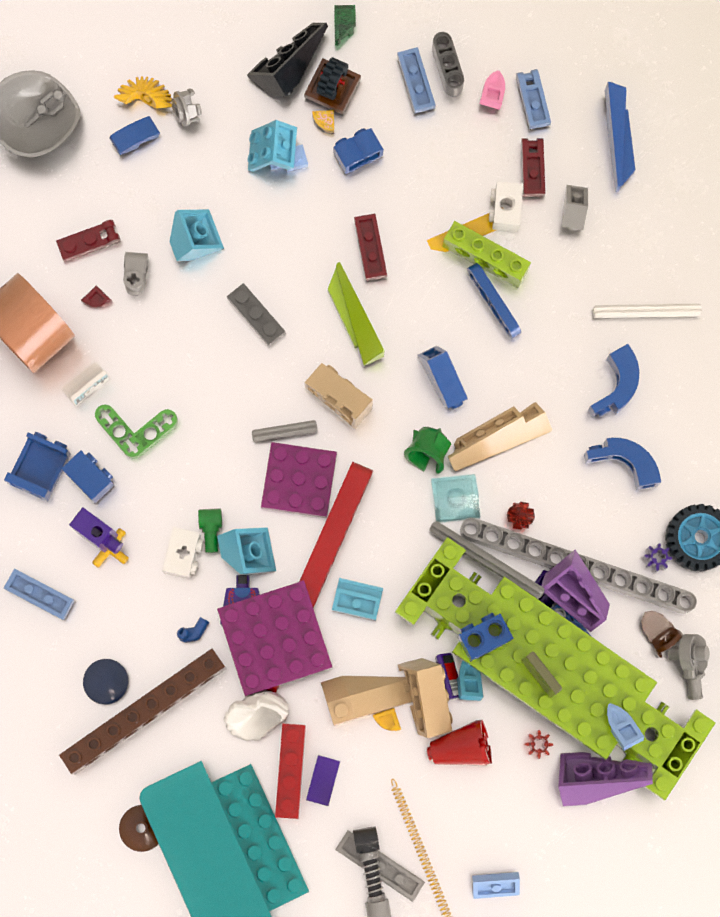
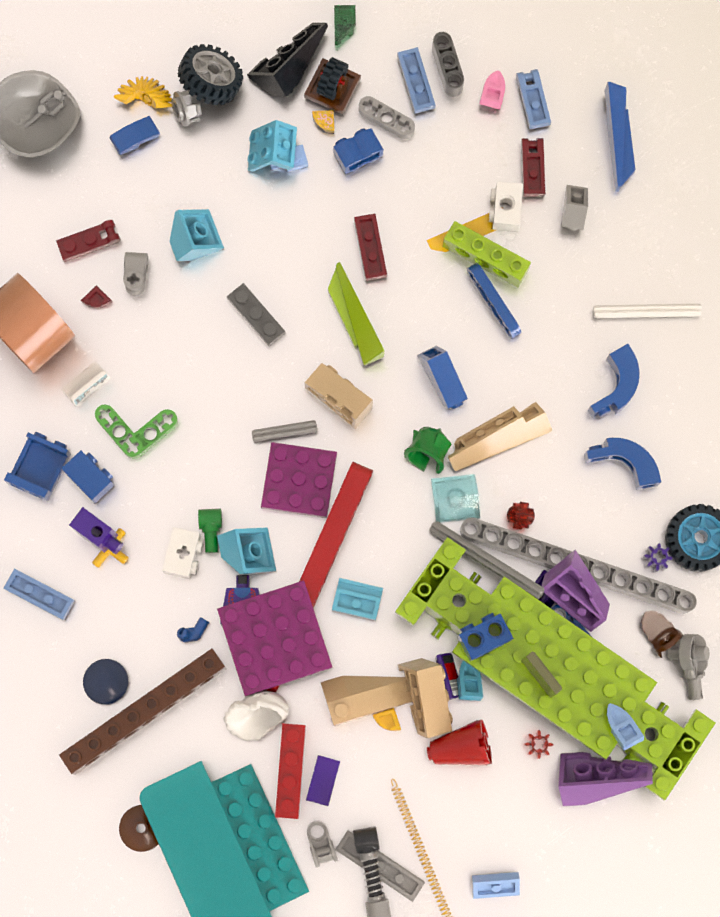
none -> black wheel [177,44,243,105]
none -> light grey piece [307,820,338,868]
none -> light grey beam [359,96,415,139]

